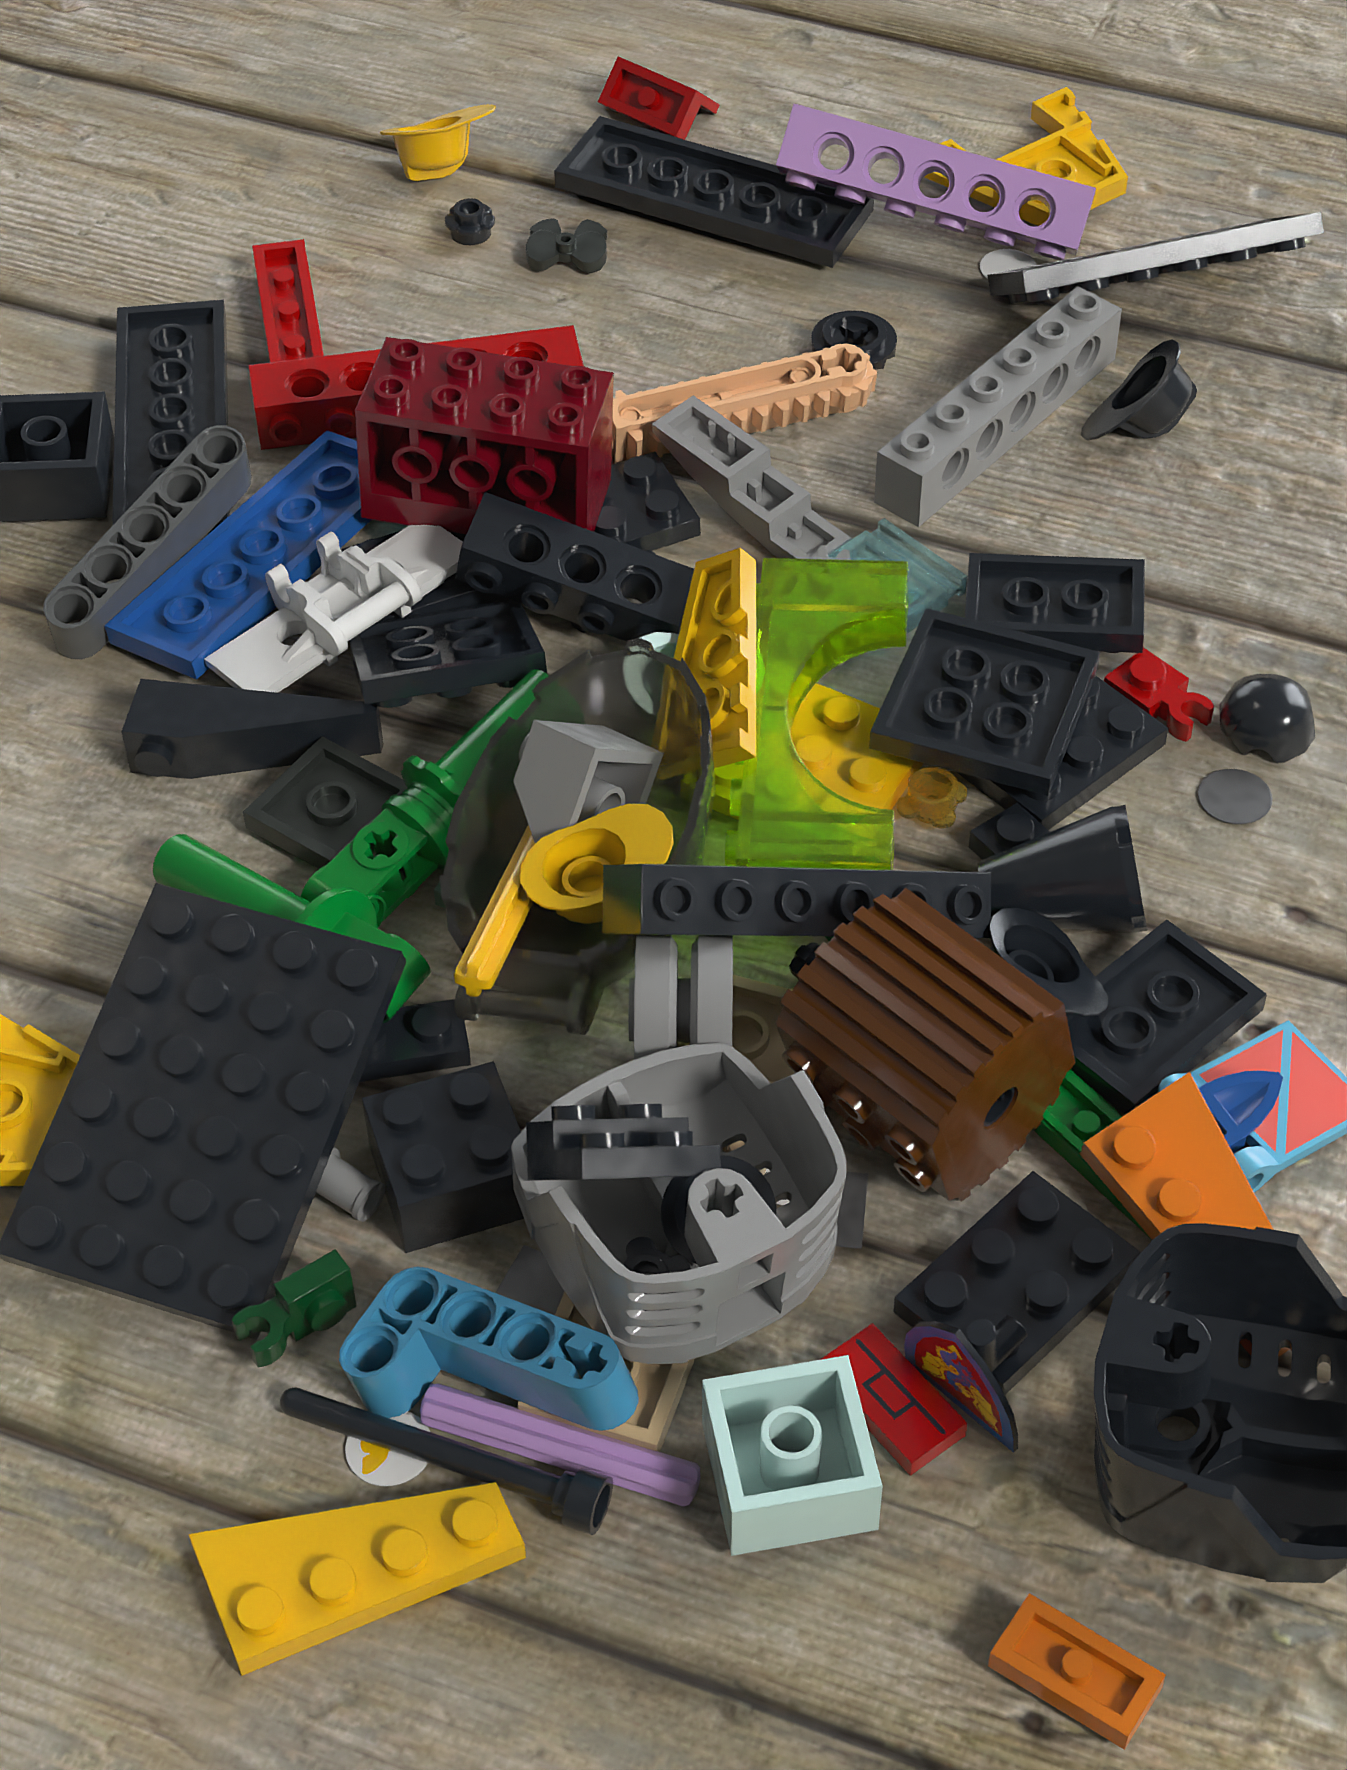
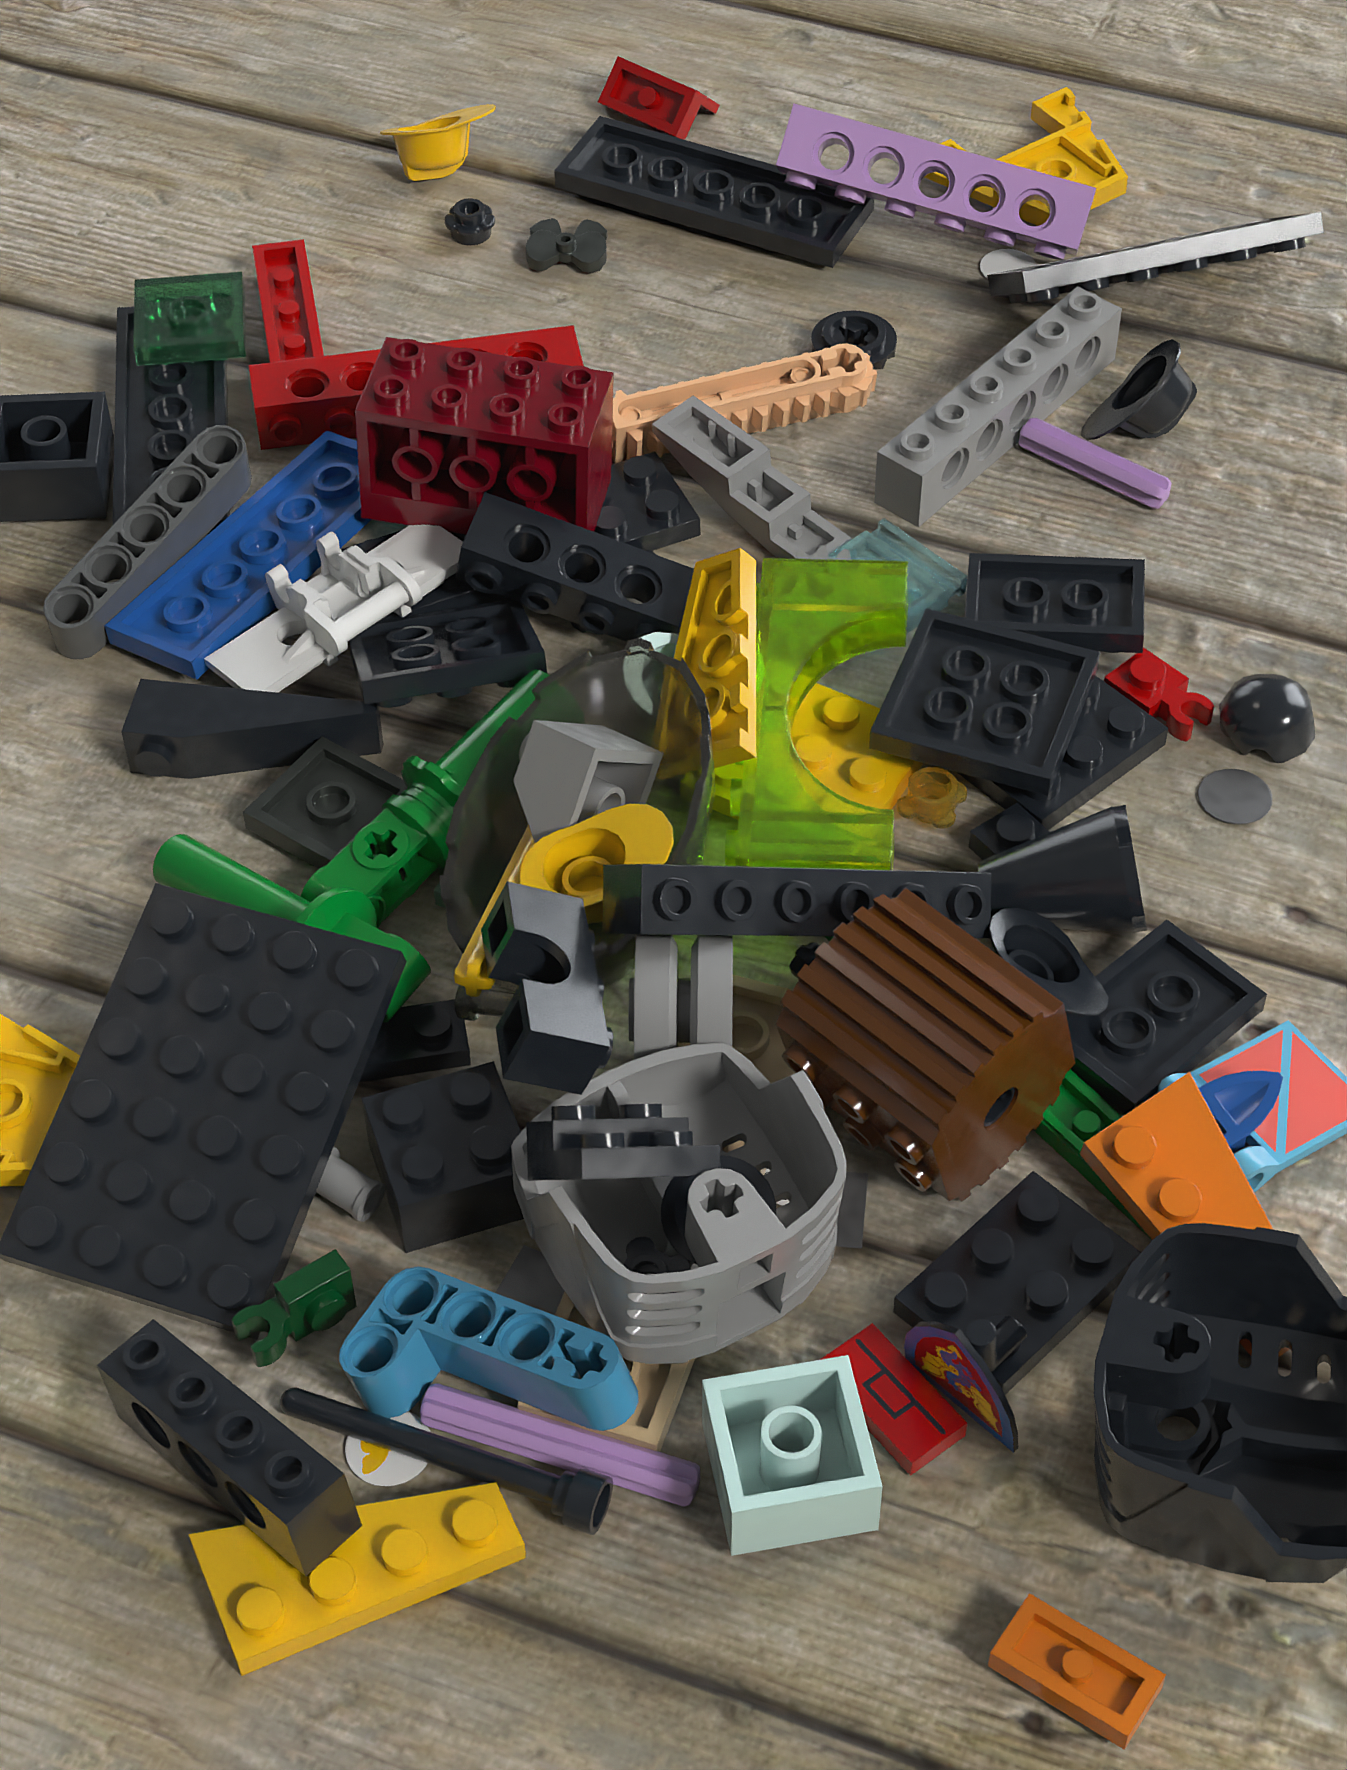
none -> black brick [97,1319,362,1576]
none -> clear green plate [133,272,246,365]
none -> black arch [481,881,613,1095]
none -> lavender axle [1019,418,1172,509]

